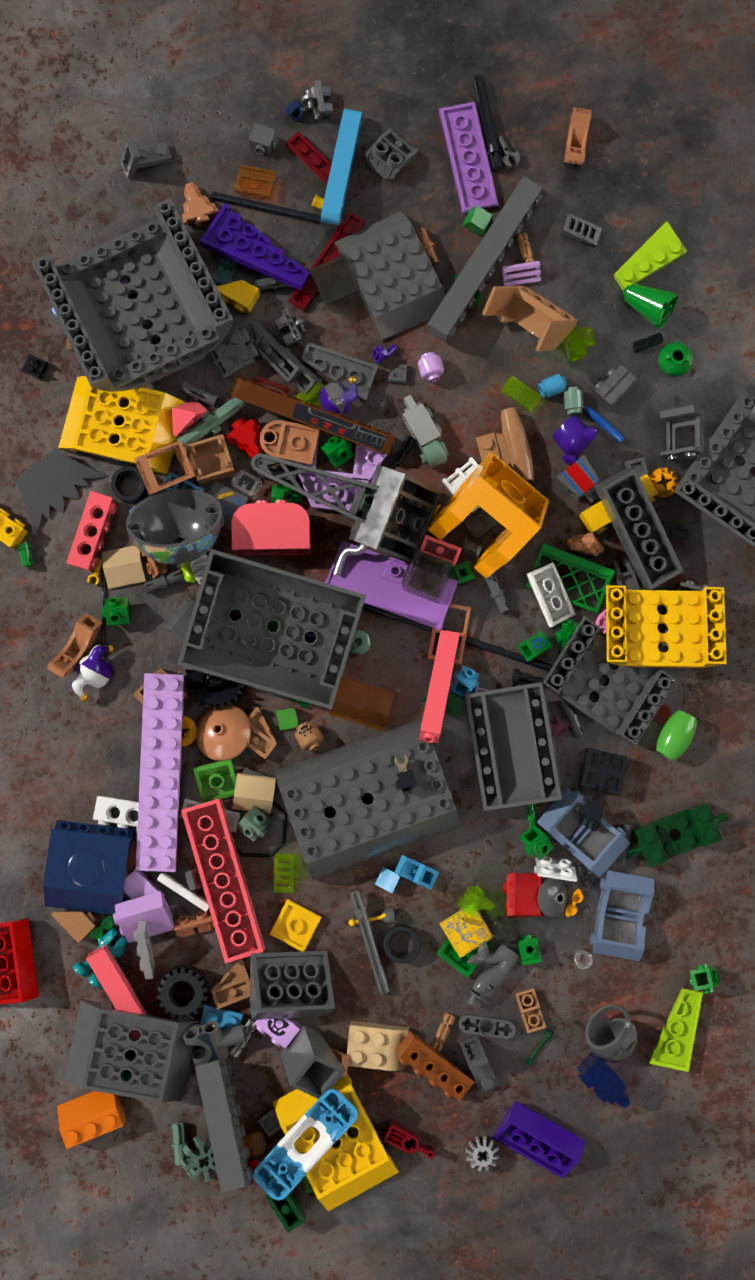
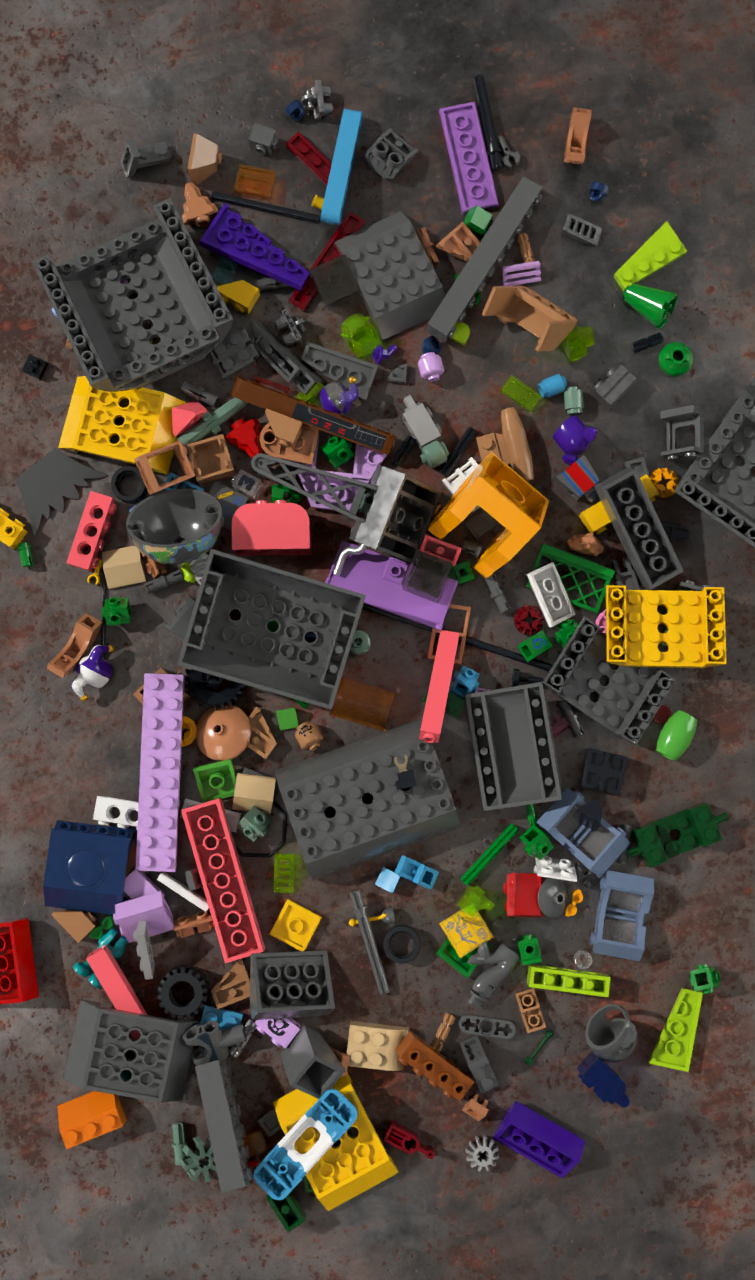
blue piece [584,405,625,443] -> none
none -> medium nougat slope [187,133,222,186]
none -> medium nougat slope [265,408,303,448]
none -> clear neon green helmet [340,313,381,359]
none -> dark blue tile [422,335,441,354]
none -> nougat wing [436,222,480,262]
none -> black axle [440,427,477,477]
none -> lime tile [449,323,470,346]
none -> green axle [461,824,519,886]
none -> nougat tile [462,1094,488,1121]
none -> dark red gear [514,605,545,635]
none -> lime brick [527,964,611,997]
none -> dark blue tile [589,182,609,202]

